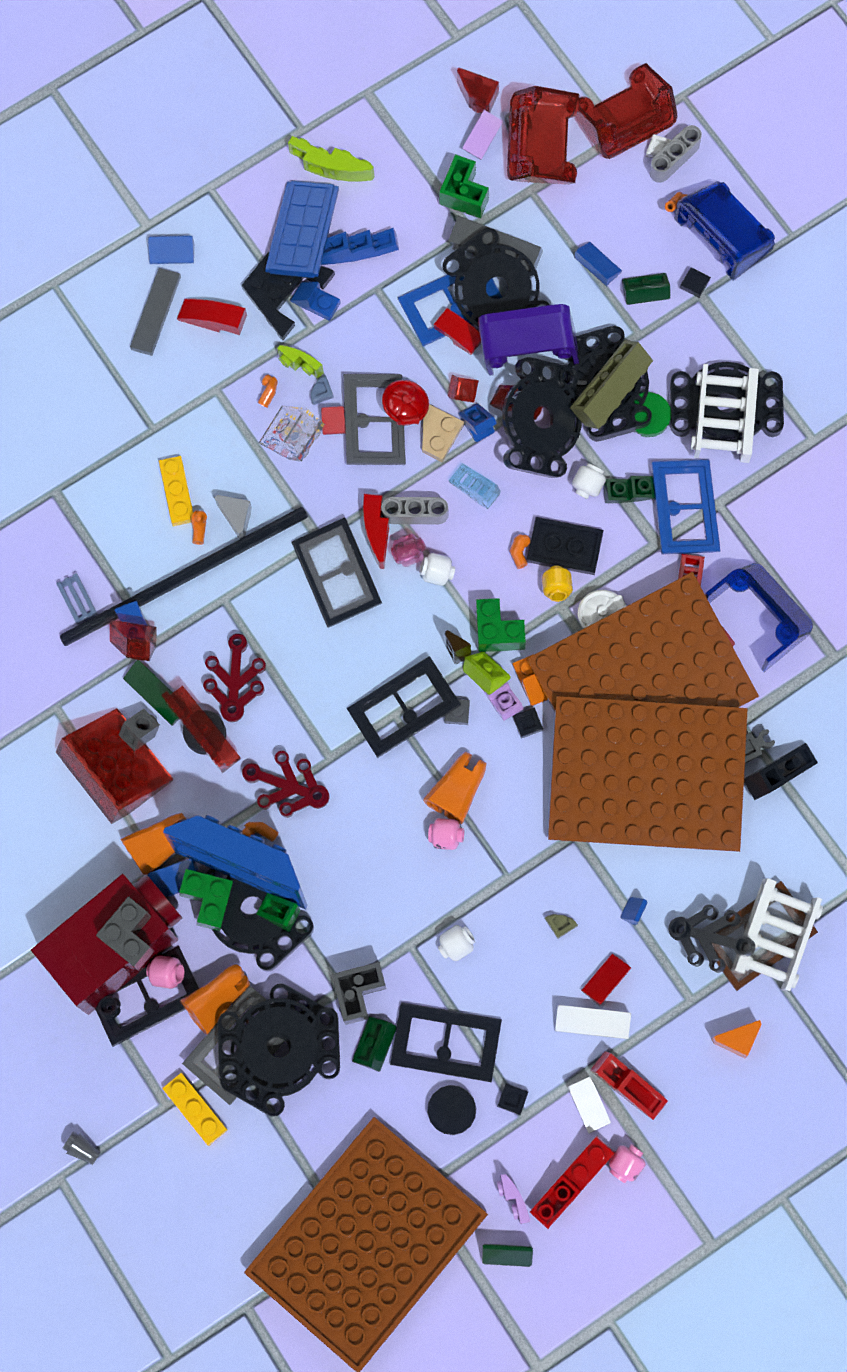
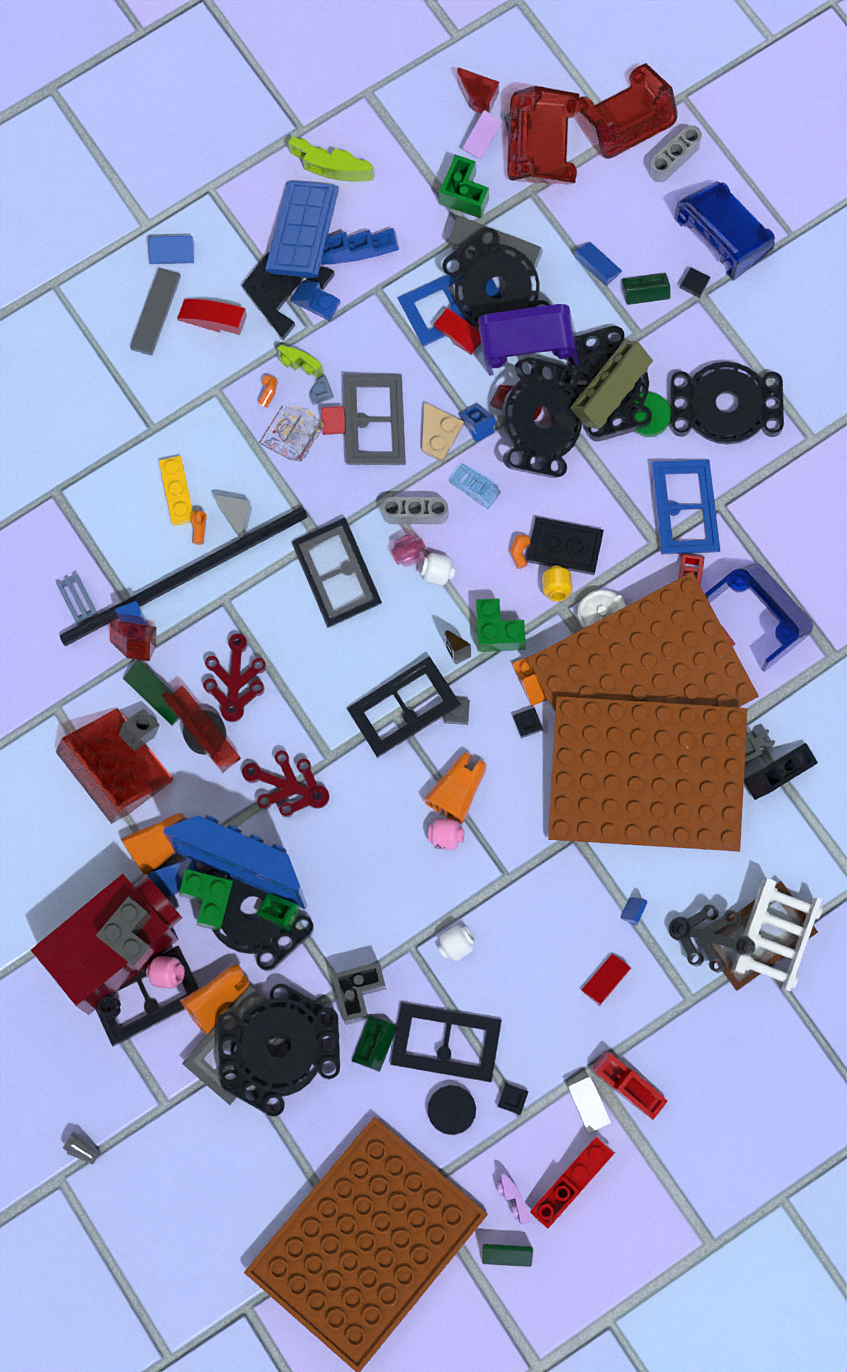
yellow plate [162,1073,228,1146] -> none
orange arm [242,822,279,842] -> none
red slope [363,494,390,569] -> none
red piece [382,380,429,426] -> none
clear red slope [448,374,479,403] -> none
lime slope [463,652,511,695] -> none
lavender slope [482,682,524,721] -> none
olive tile [545,914,578,939] -> none
white slope [555,1005,631,1039] -> none
white head [572,463,606,499] -> none
dark green slope [603,476,655,503] -> none
bright pink head [608,1144,646,1183] -> none
white tile [646,134,671,158] -> none
orange arm [665,192,689,212] -> none
white fence [691,364,759,463] -> none
orange slope [712,1020,762,1058] -> none

